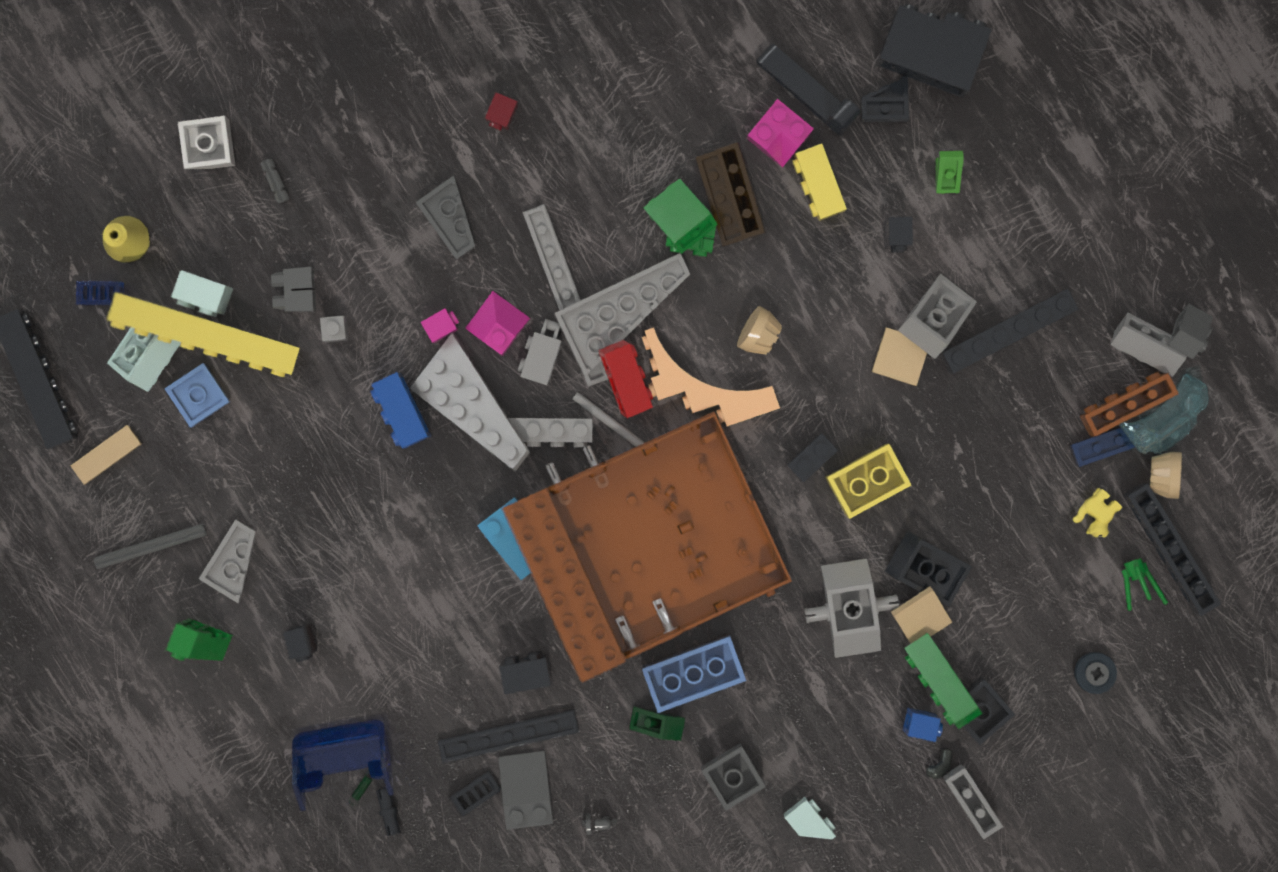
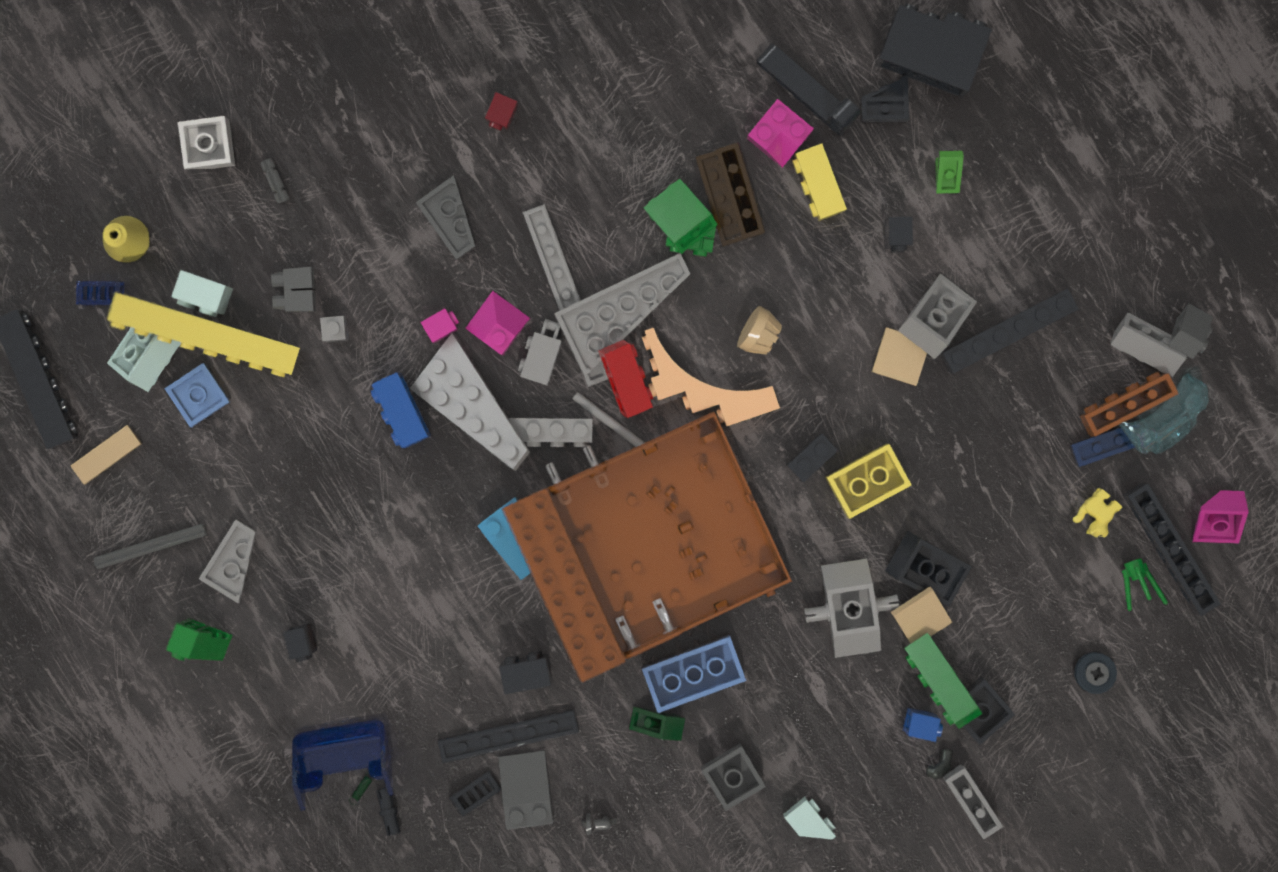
tan piece [1150,452,1182,499] -> none
none -> dark pink slope [1192,490,1249,543]

